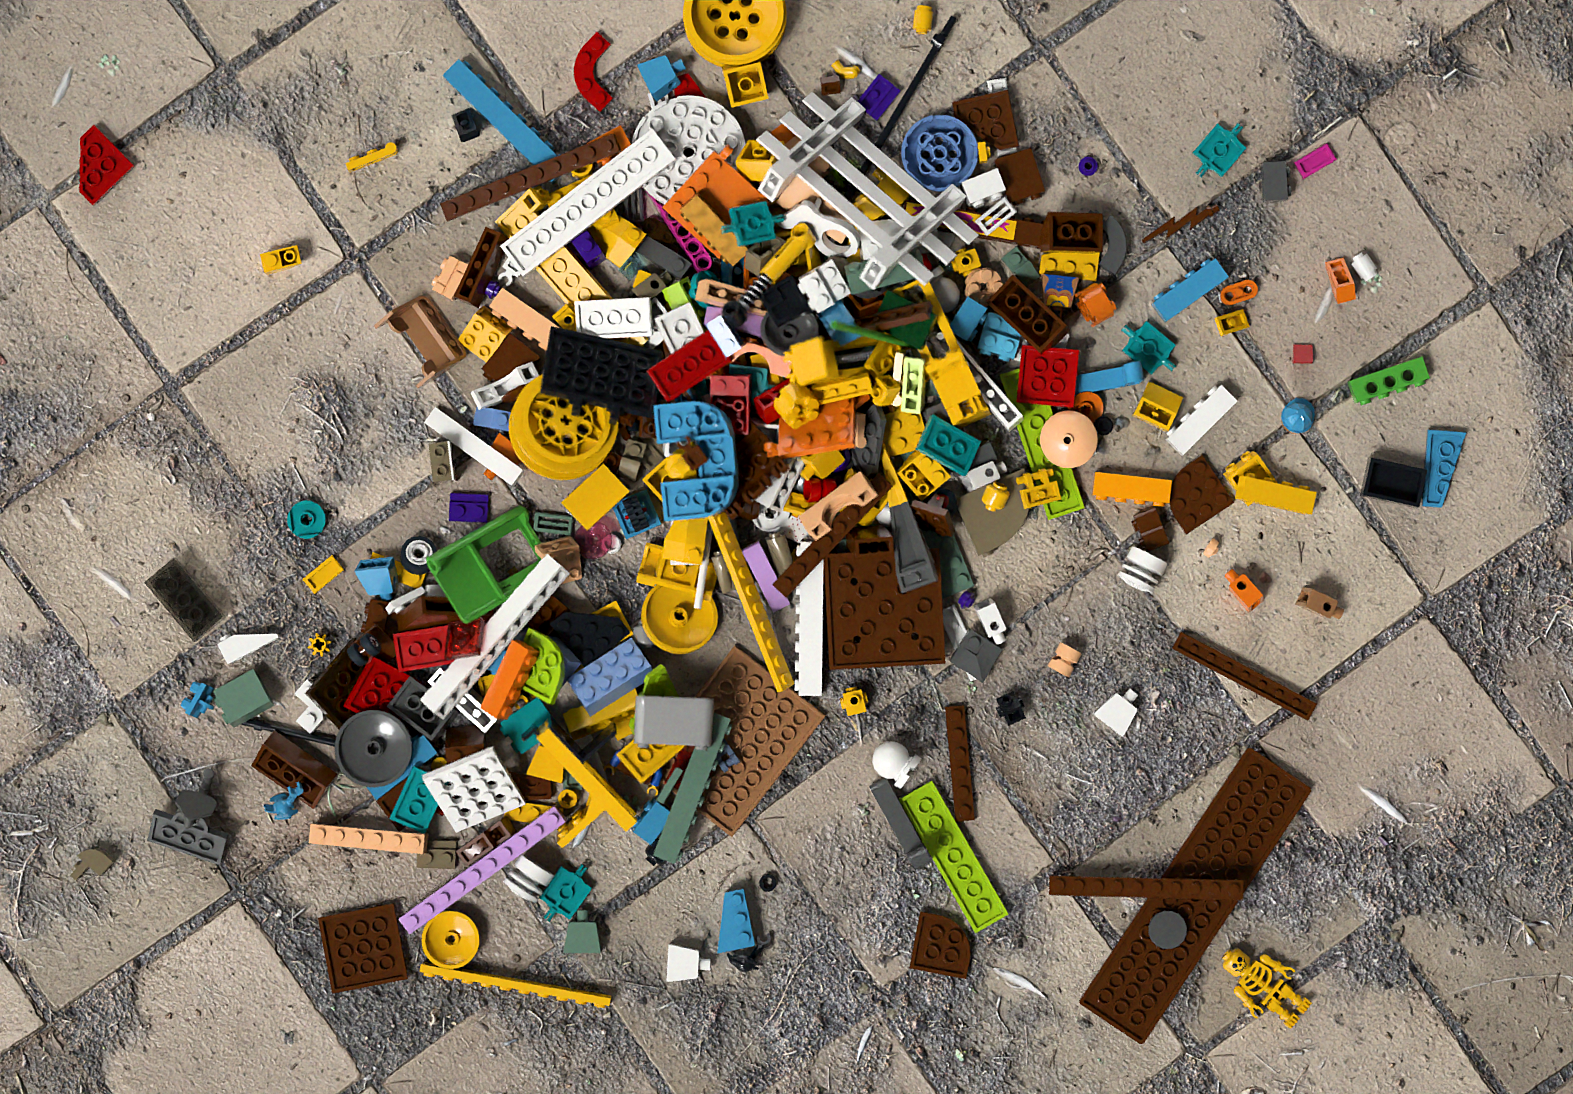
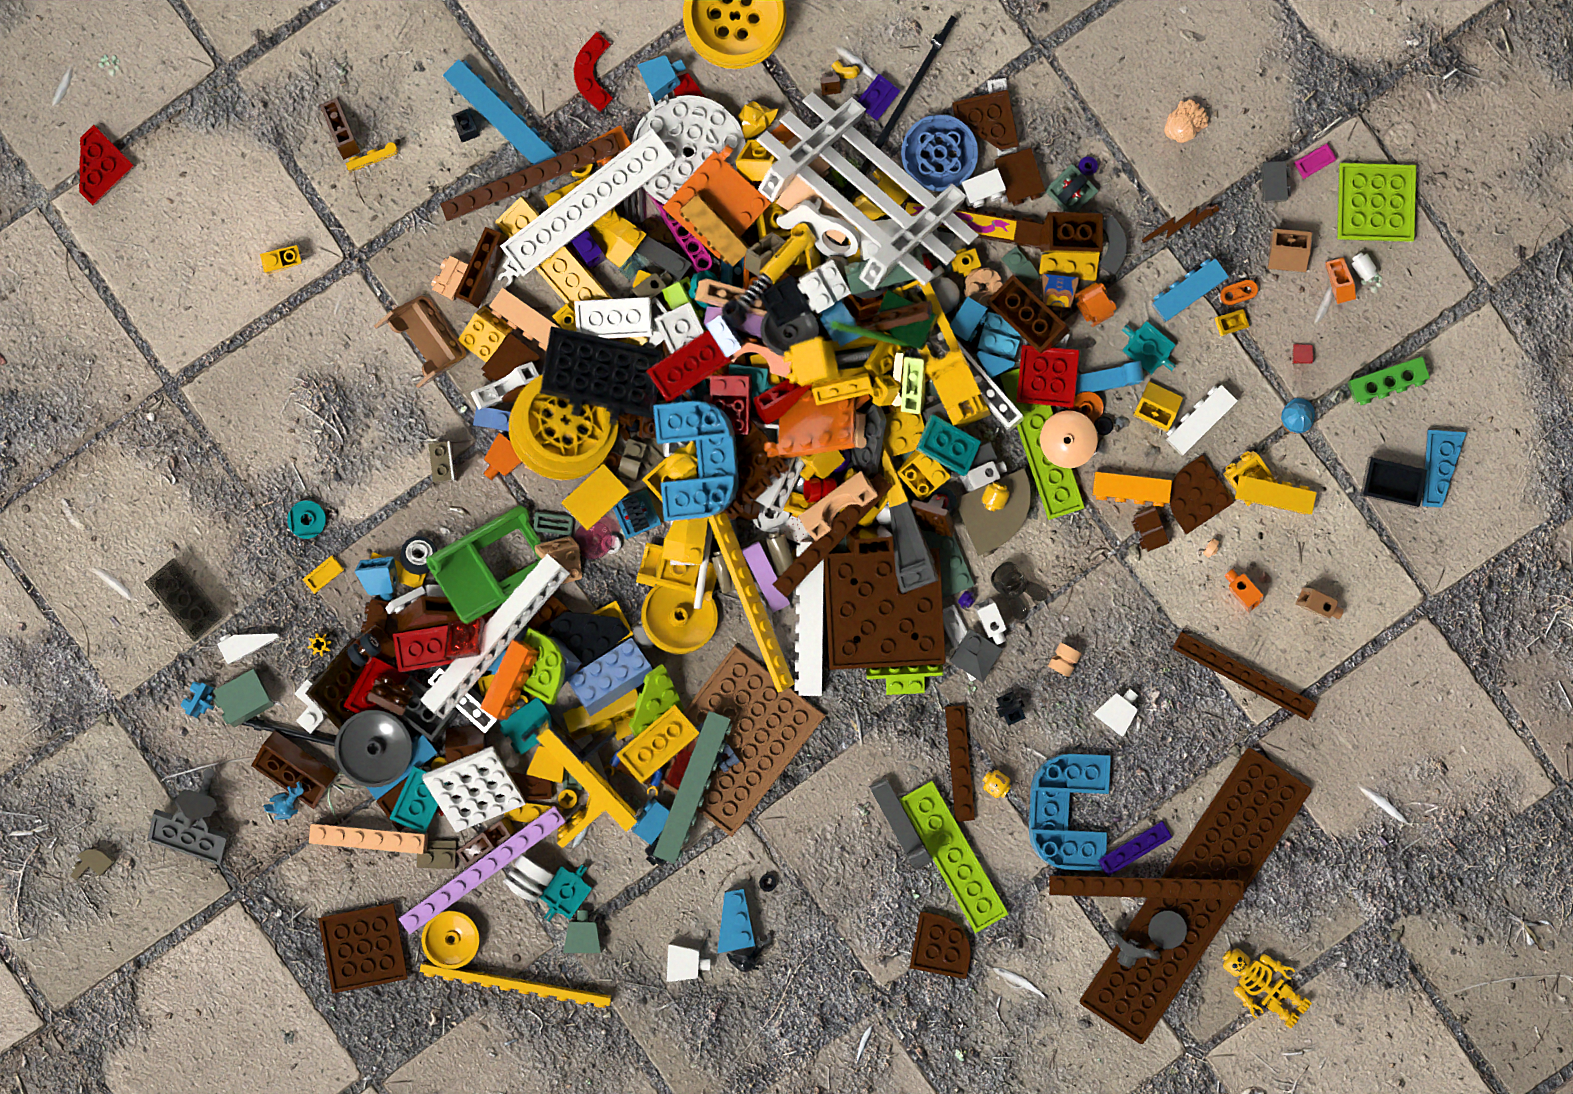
white tile [424,407,525,487] -> none
dark purple plate [449,493,489,523] -> none
dark purple plate [485,281,501,299] -> none
yellow brick [518,185,551,214] -> none
light grey windscreen [634,696,714,750] -> none
sand green tile [657,767,683,804] -> none
reddish brown plate [676,435,708,472] -> none
yellow brick [721,59,769,108] -> none
teal plate [721,201,784,247] -> none
yellow brick [774,382,819,429] -> none
yellow brick [840,686,868,716] -> none
white tile [872,741,922,789] -> none
yellow brick [912,5,933,34] -> none
white tile [975,197,1017,236] -> none
yellow plate [977,142,990,164] -> none
yellow plate [1016,468,1061,509] -> none
white wheel [1117,546,1168,593] -> none
teal plate [1192,123,1246,178] -> none
none -> reddish brown slope [320,98,361,160]
none -> reddish brown plate [367,675,413,716]
none -> yellow hair [738,101,778,140]
none -> lime bracket [866,664,943,695]
none -> dark azure slope [975,351,1015,380]
none -> yellow head [982,770,1012,798]
none -> clear smoke piece [991,562,1047,620]
none -> dark azure plate [1029,754,1111,871]
none -> sand green plate [1045,164,1098,213]
none -> dark purple tile [1097,821,1173,877]
none -> dark grey piece [1108,929,1160,968]
none -> light nougat hair [1164,99,1209,143]
none -> medium nougat slope [1268,229,1312,273]
none -> lime plate [1337,163,1416,242]

